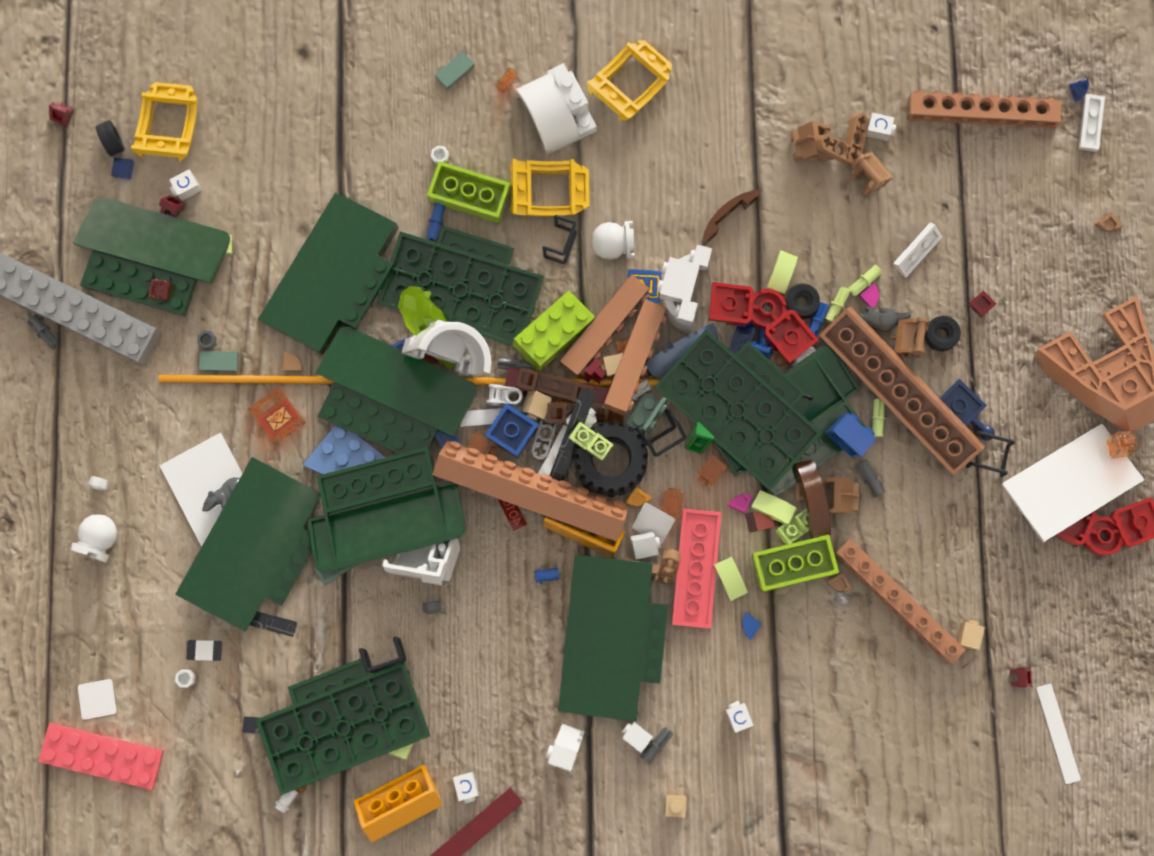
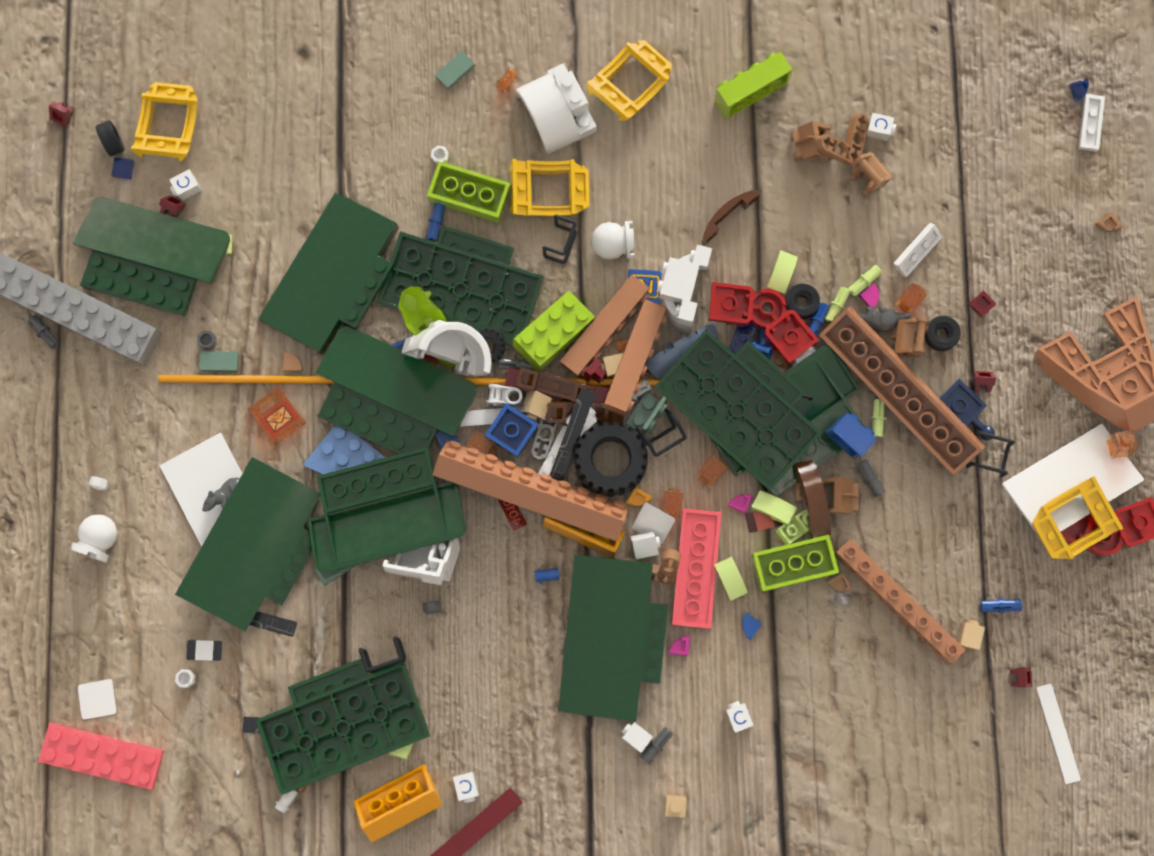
clear red tile [148,279,172,301] -> none
white wedge [546,723,585,771] -> none
yellowish green slope [568,422,613,460] -> none
green slope [684,422,714,454] -> none
nougat brick [907,91,1061,128] -> none
none -> black tyre [479,328,506,363]
none -> dark pink tile [668,636,690,656]
none -> lime brick [714,51,793,120]
none -> clear orange brick [895,283,927,313]
none -> dark red tile [972,371,996,392]
none -> blue pin [980,598,1022,614]
none -> yellow wedge [1032,476,1123,559]

